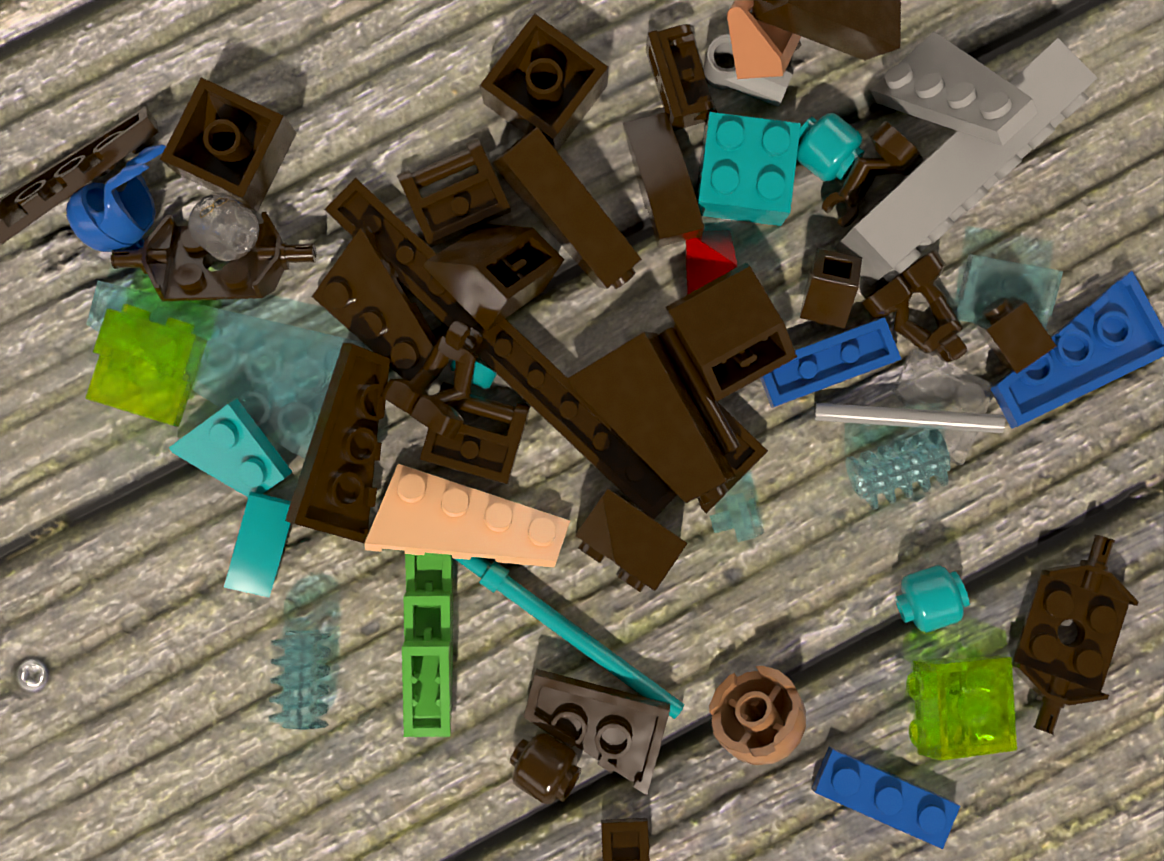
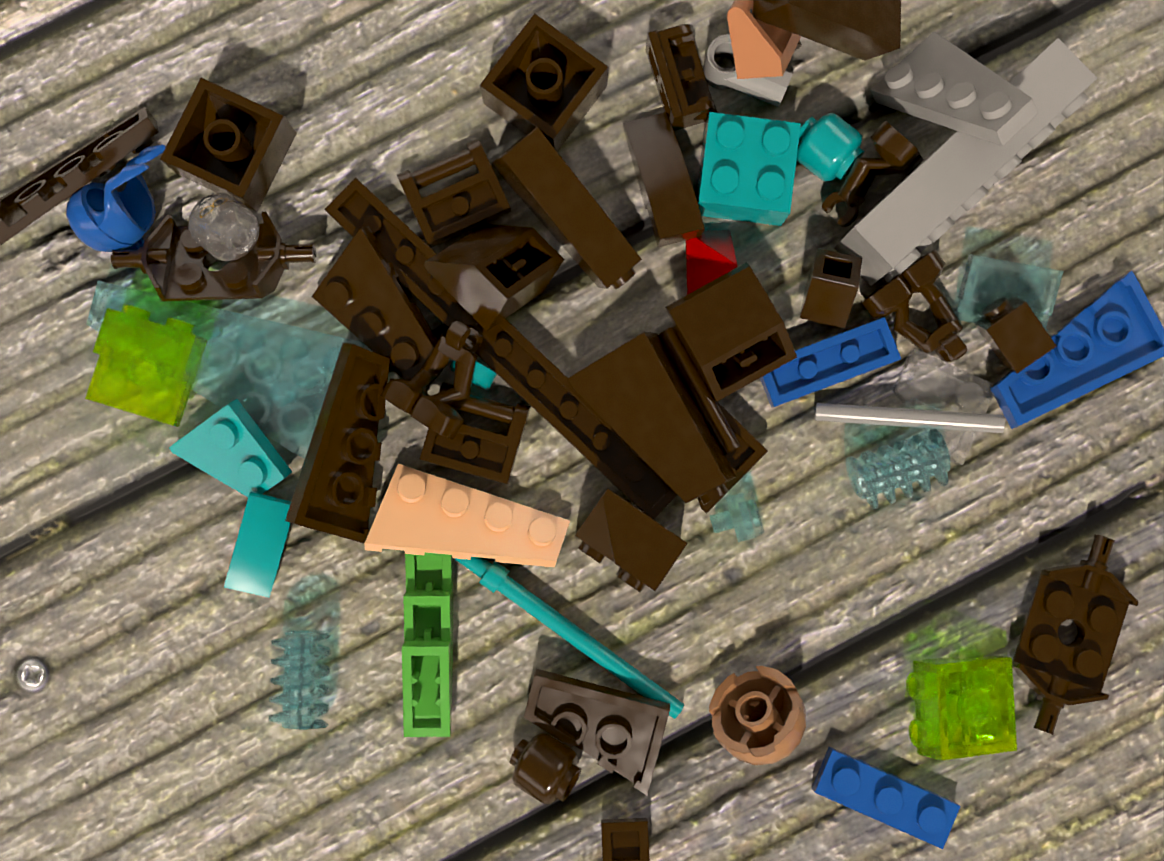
teal head [895,565,970,633] -> none

